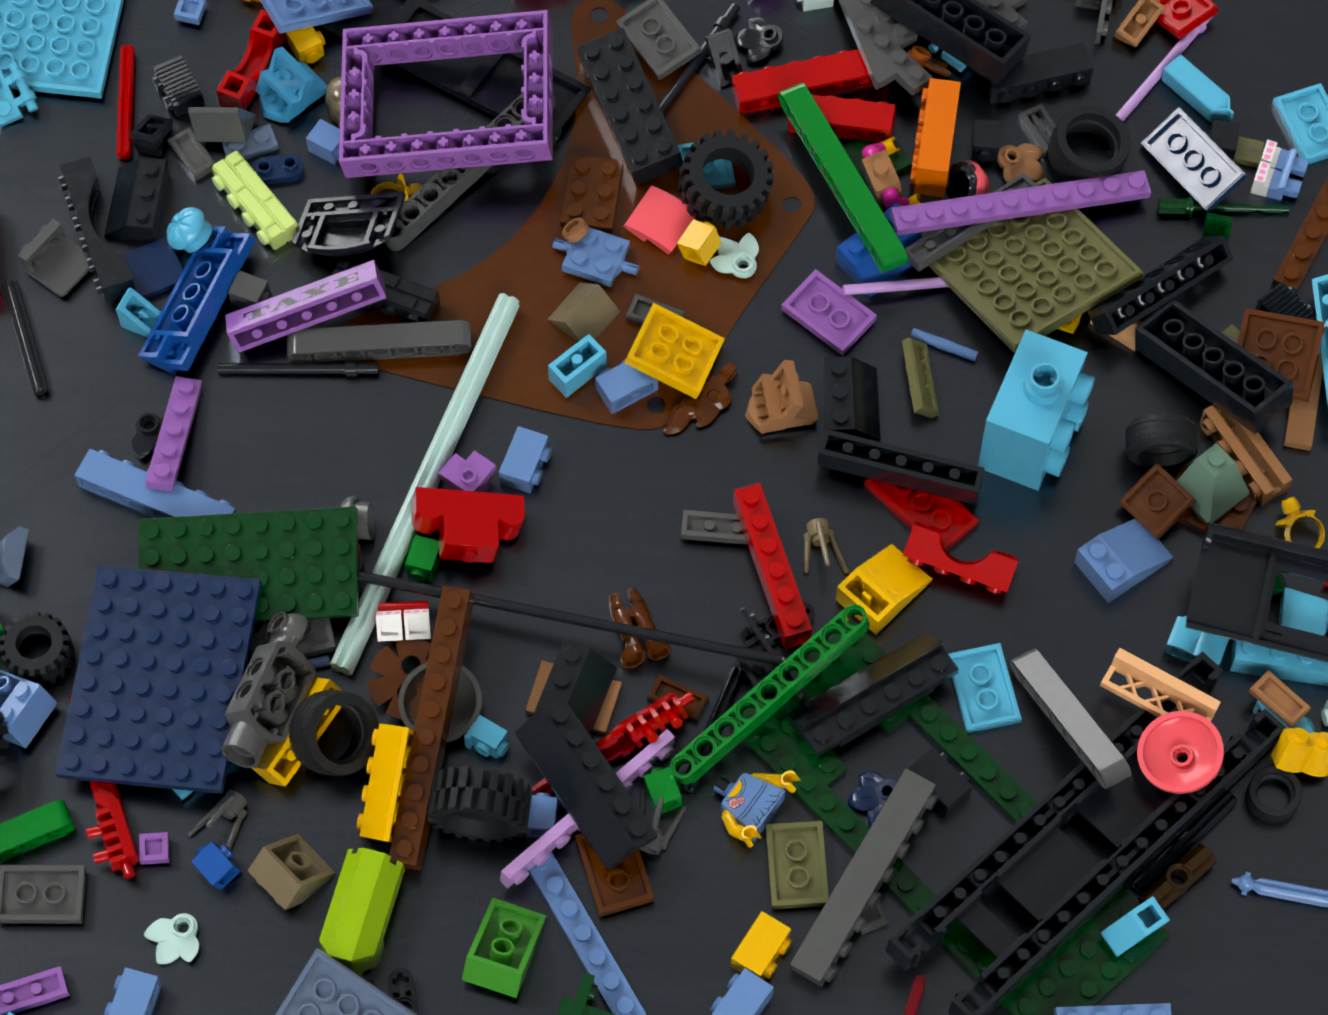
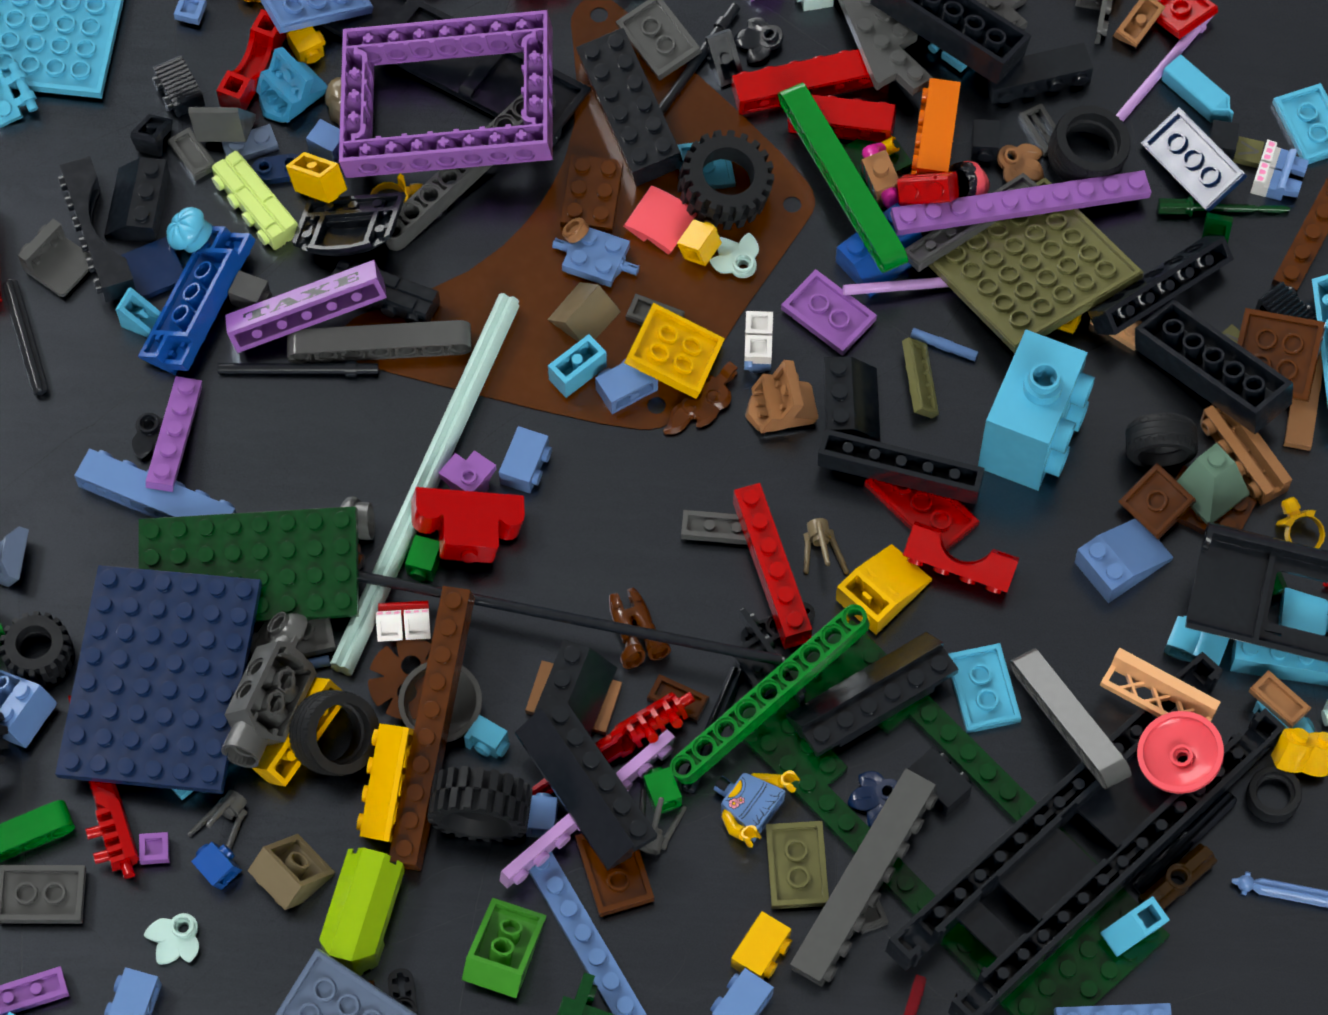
red axle [116,45,135,160] -> none
dark orange plate [907,46,951,76] -> none
none -> yellow brick [286,152,347,203]
none -> white hips [744,311,773,373]
none -> red brick [897,171,959,205]

